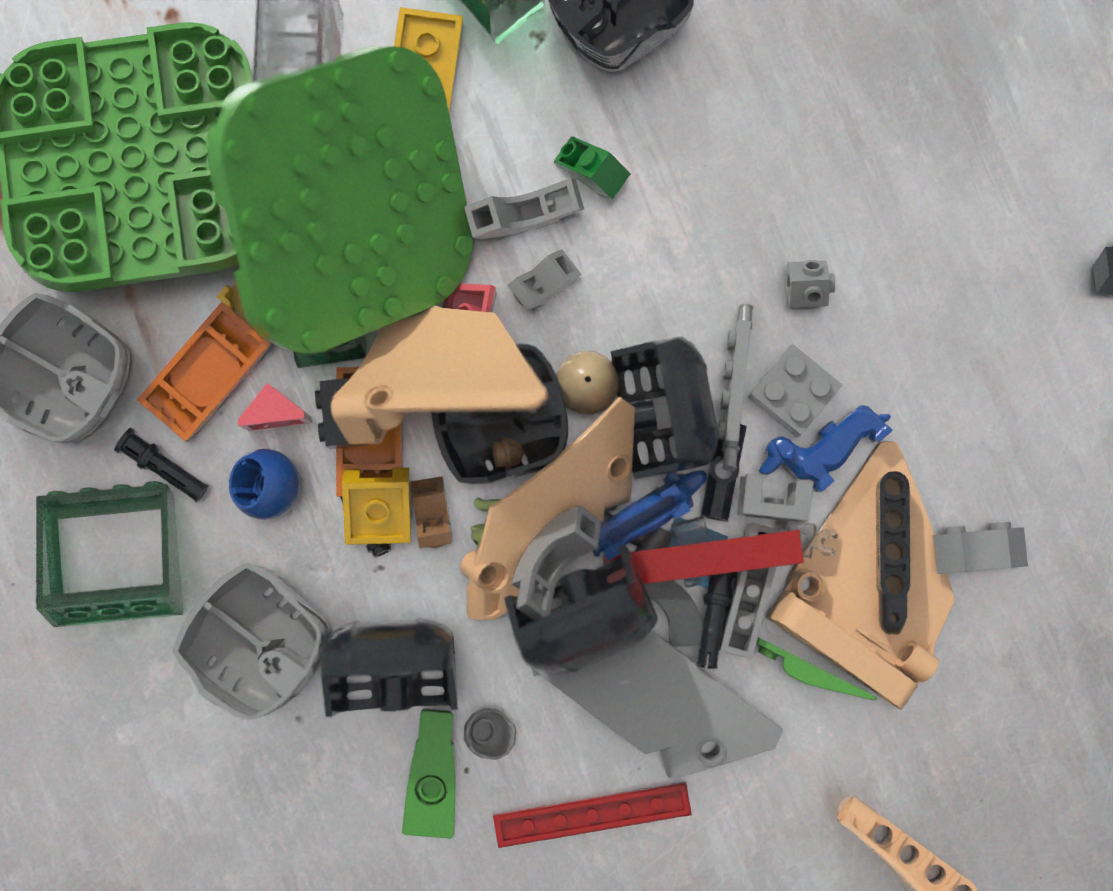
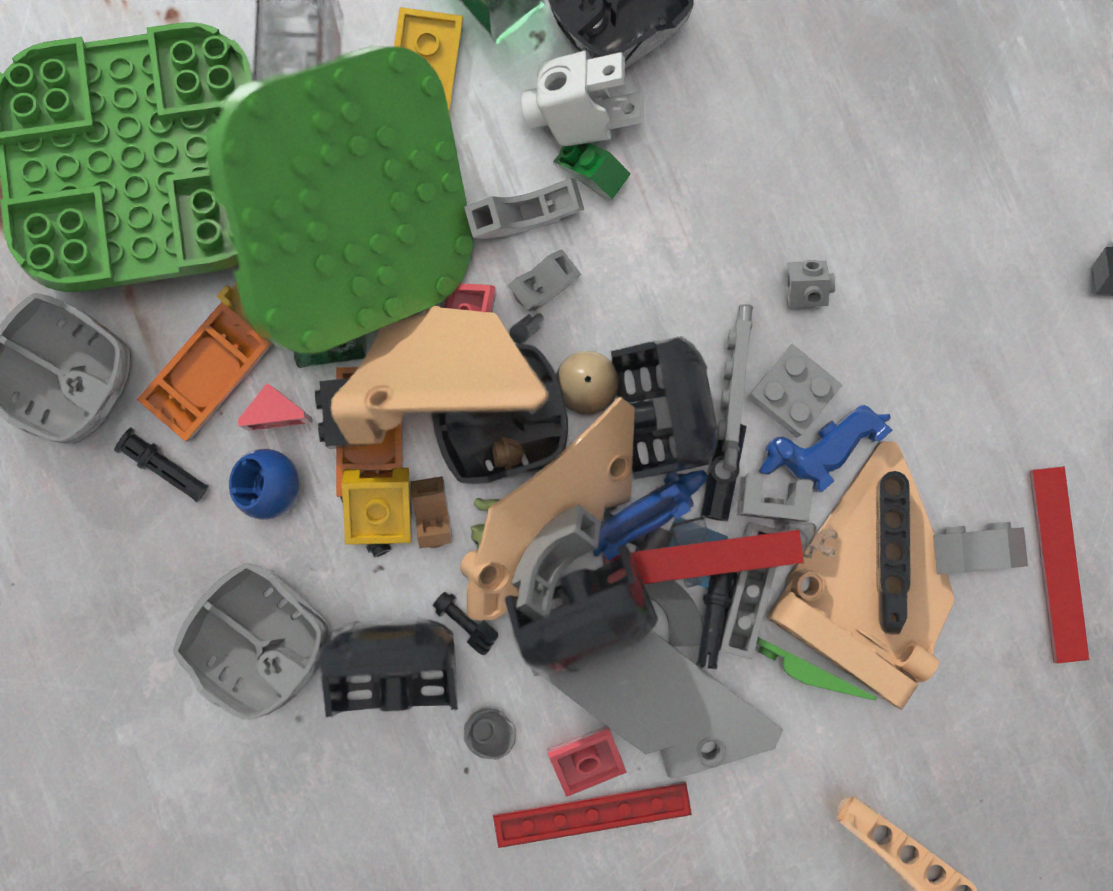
clear green windscreen [36,481,183,627] -> none
bright green piece [402,709,456,839] -> none
none -> black hinge [432,592,498,655]
none -> black axle [509,313,544,344]
none -> white piece [521,50,644,146]
none -> coral slope [547,726,627,797]
none -> red tile [1030,466,1090,664]

